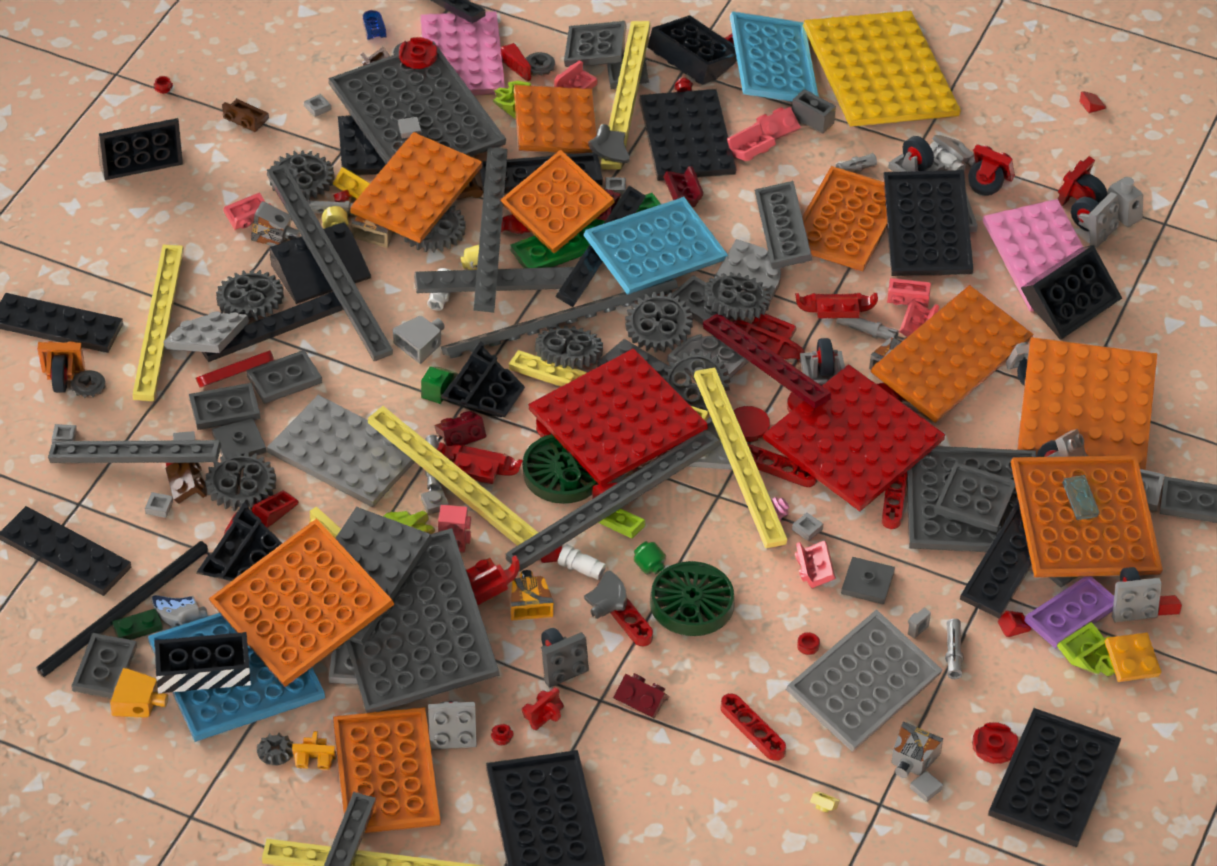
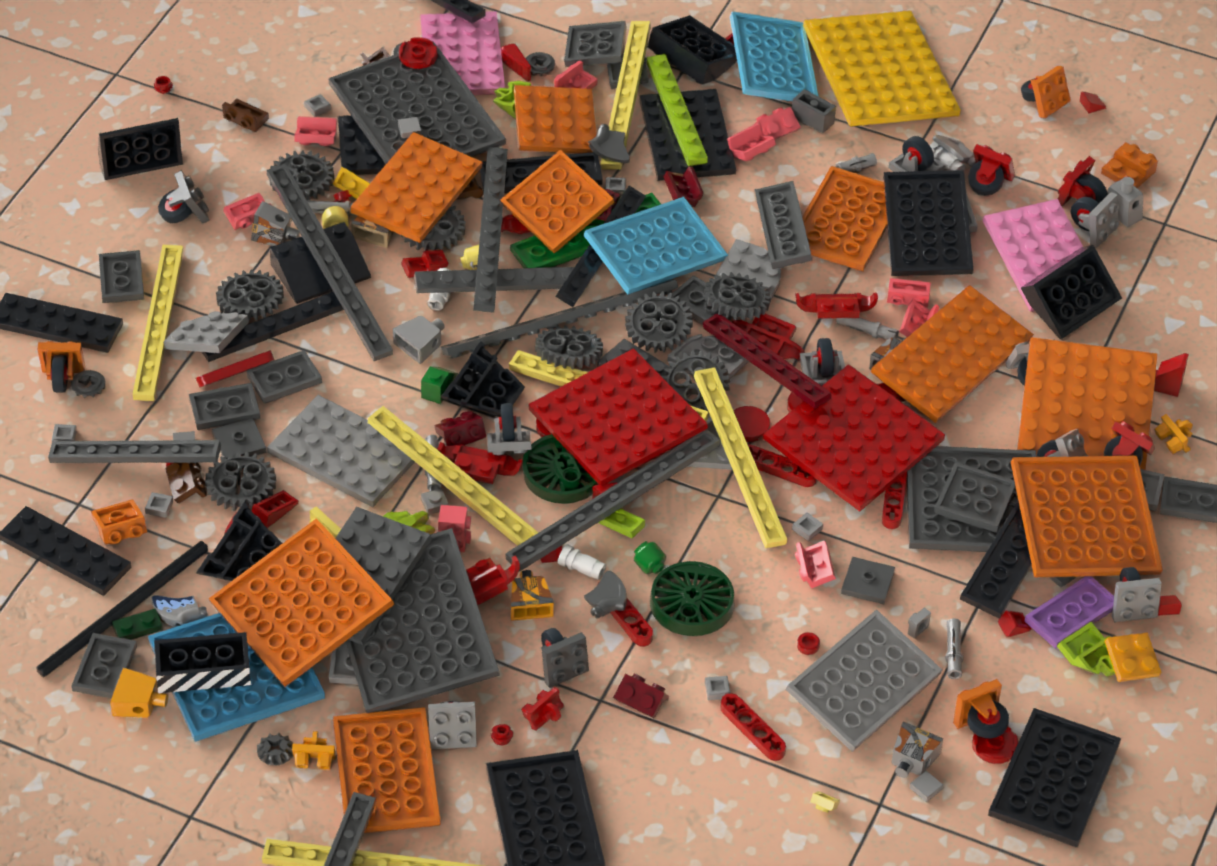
clear blue plate [363,10,387,40] -> none
red plate [674,78,693,92] -> none
bright pink plate [771,497,790,521] -> none
clear light blue plate [1062,475,1100,520] -> none
none -> orange plate [91,499,147,545]
none -> dark grey plate [99,250,144,303]
none -> dark grey plate [158,170,209,224]
none -> coral bracket [294,116,337,146]
none -> red slope [401,250,449,278]
none -> light grey plate [487,403,531,455]
none -> lime plate [646,54,708,166]
none -> light grey tile [705,676,730,700]
none -> plate [953,679,1009,739]
none -> orange plate [1021,66,1071,118]
none -> orange plate [1101,142,1158,188]
none -> red plate [1104,421,1155,466]
none -> red slope [1154,353,1189,397]
none -> light orange hips [1154,414,1193,454]

